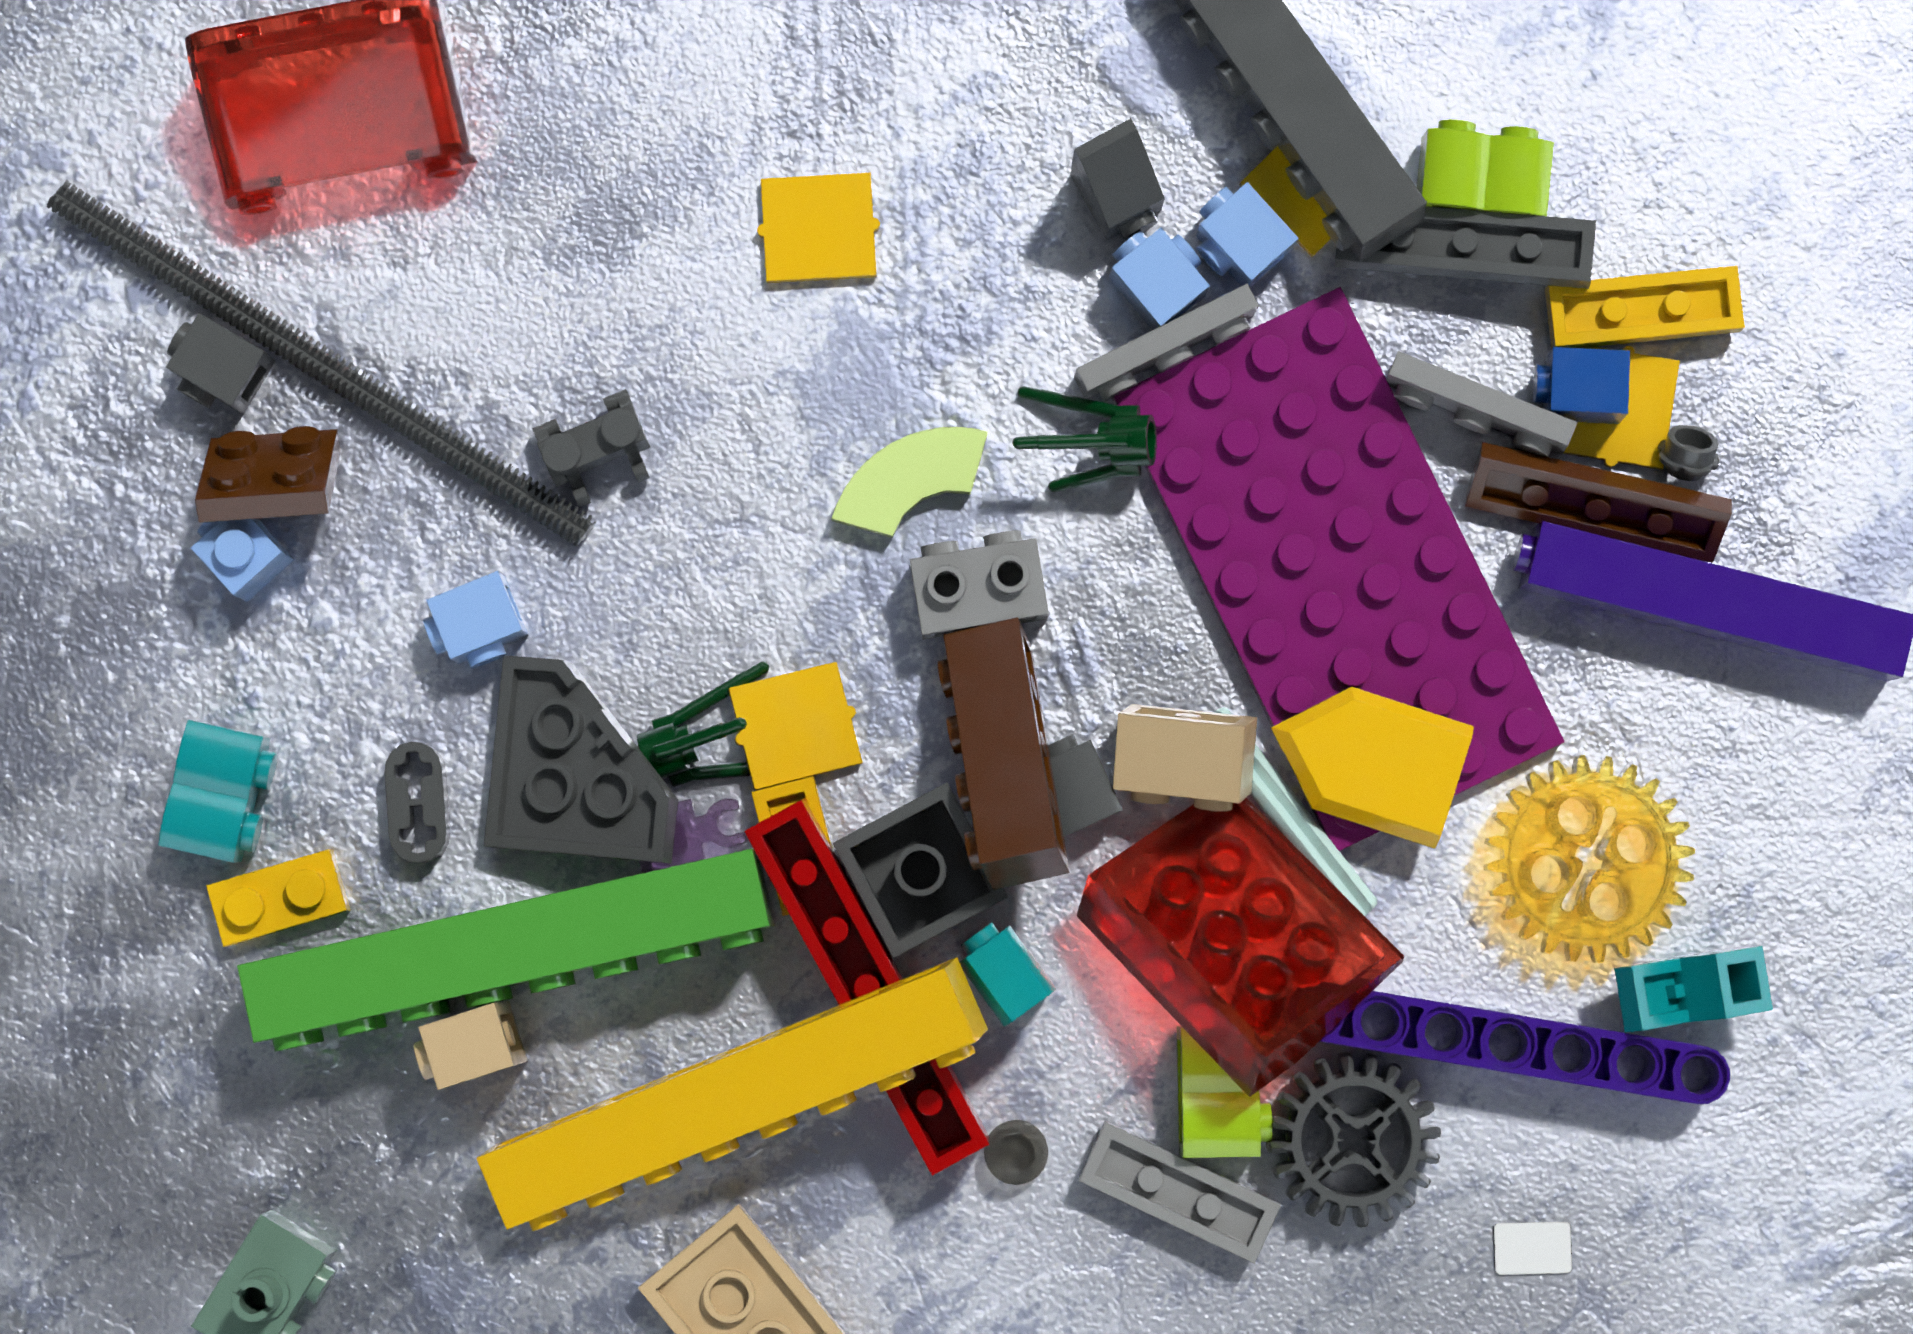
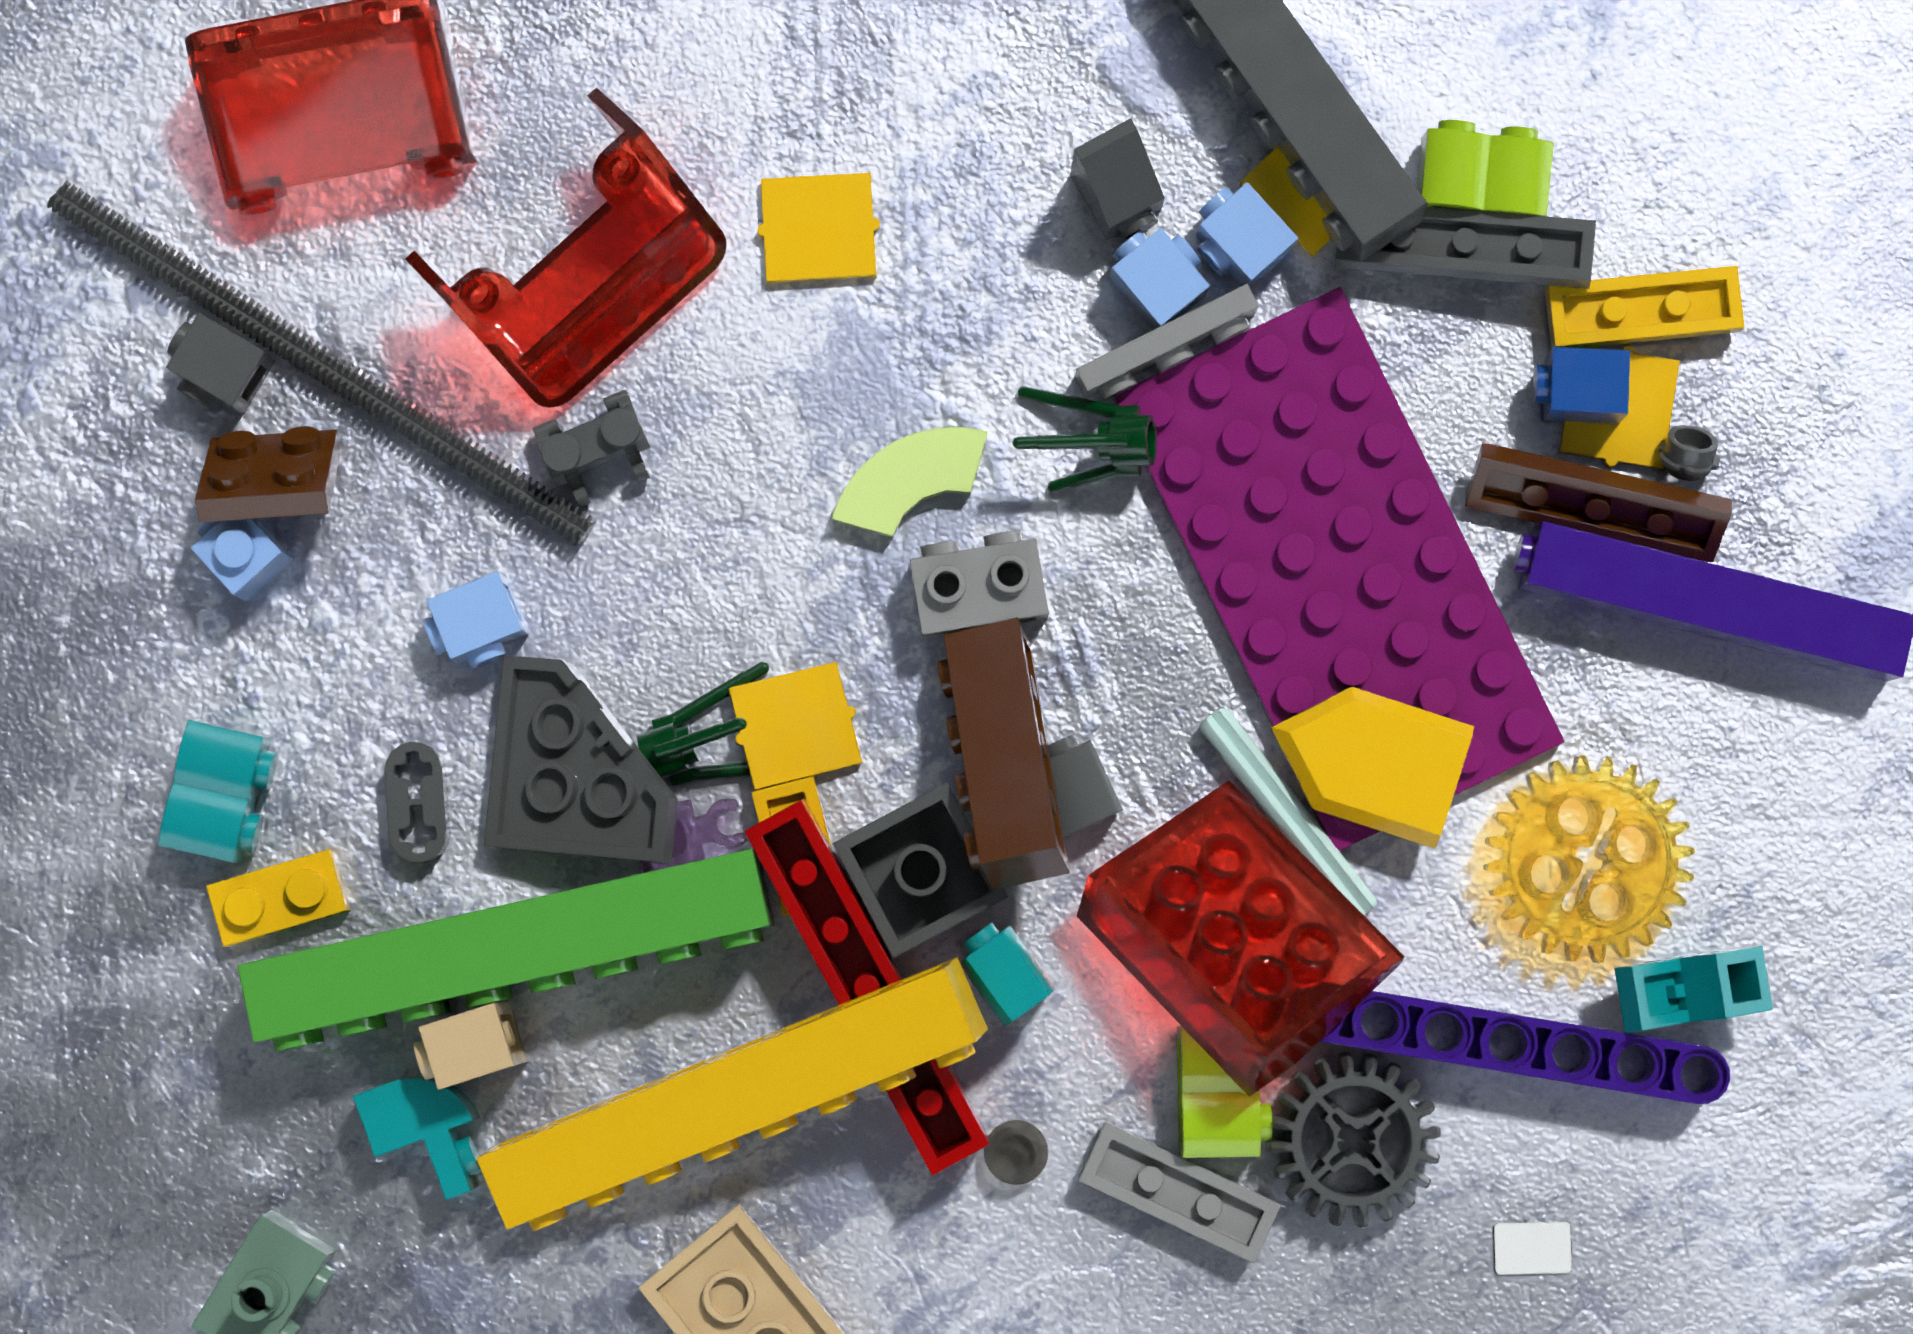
tan brick [1113,704,1257,811] -> none
light grey plate [1386,351,1578,457] -> none
none -> teal brick [353,1076,482,1200]
none -> clear red windscreen [405,87,727,408]

